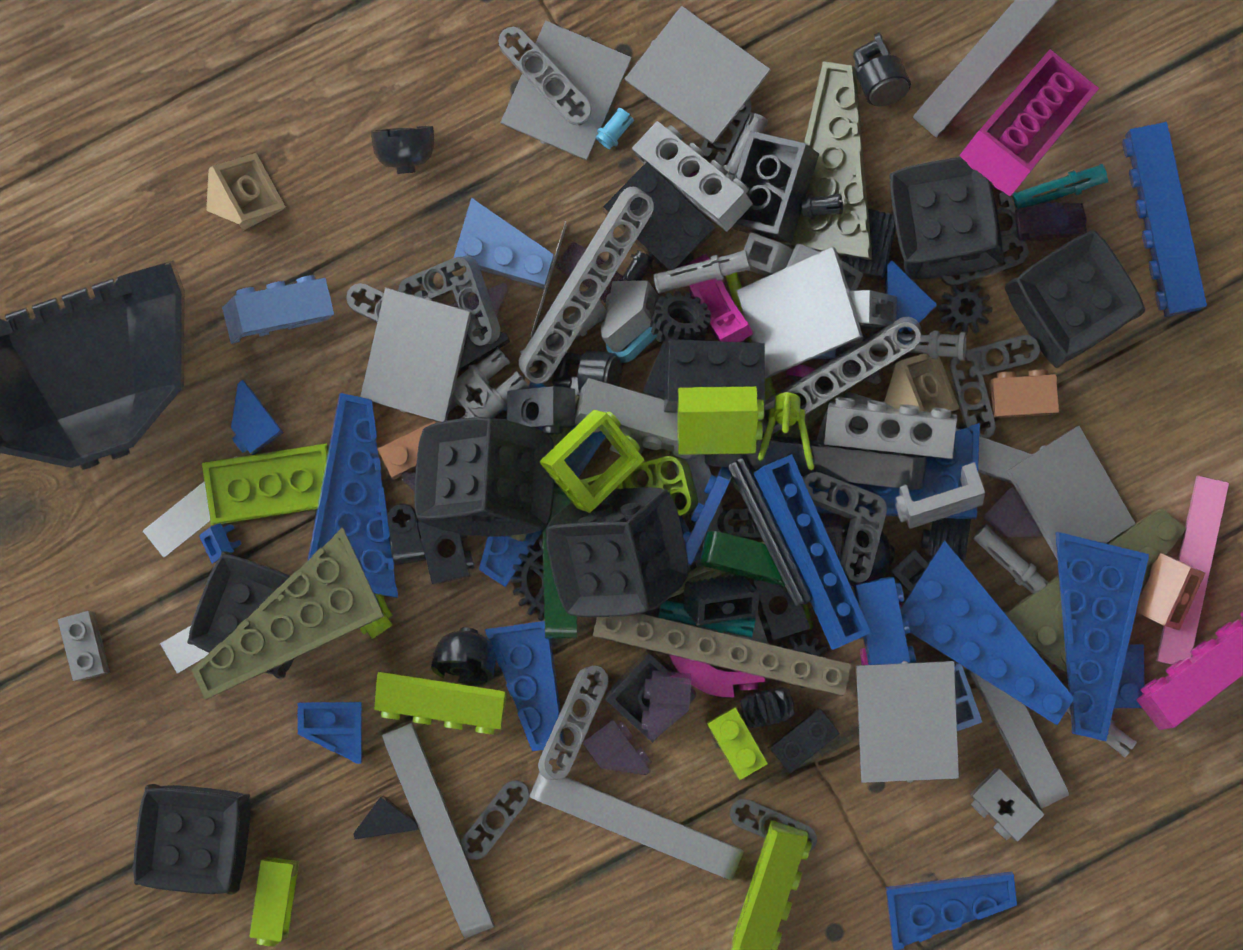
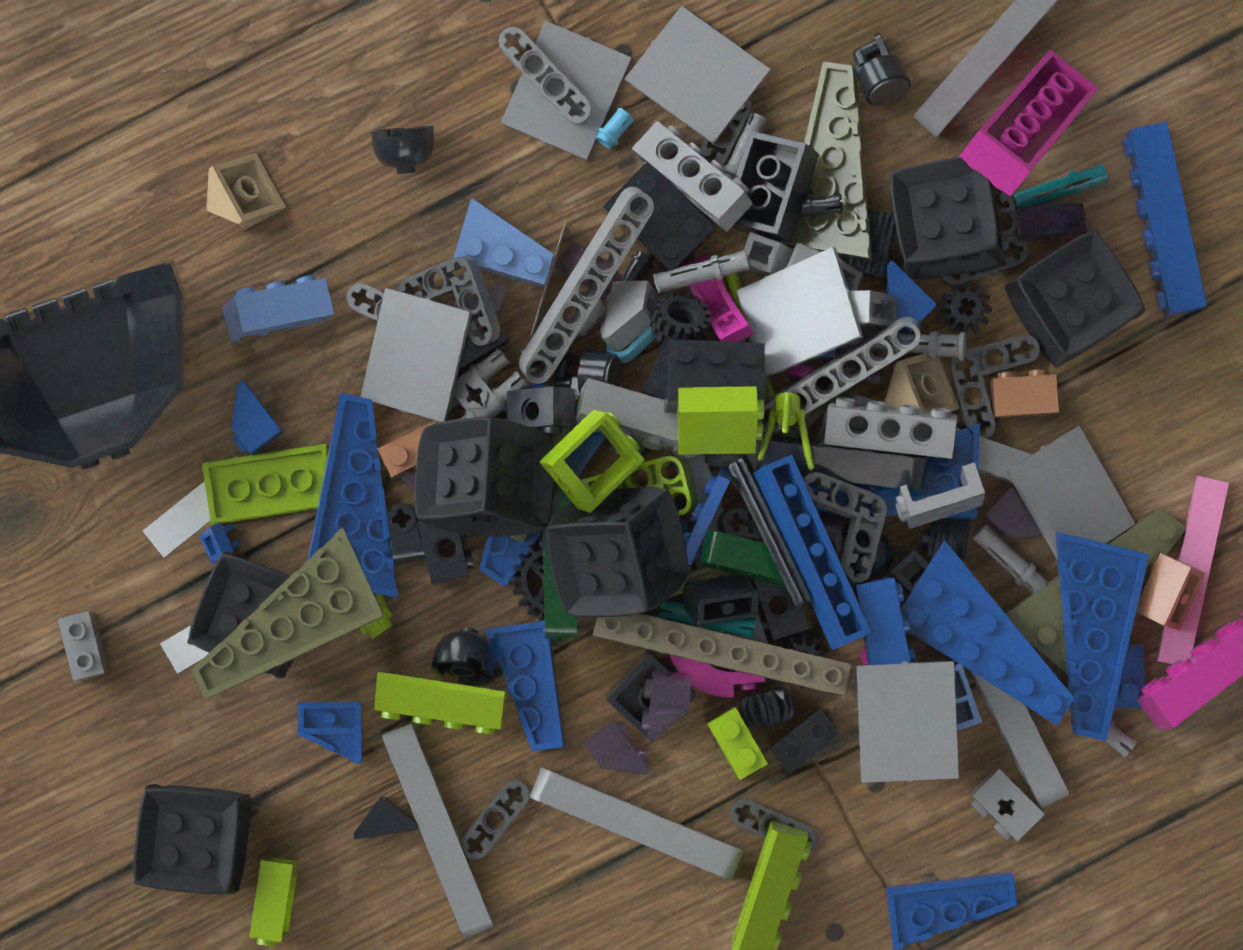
light grey beam [538,666,608,780] -> none

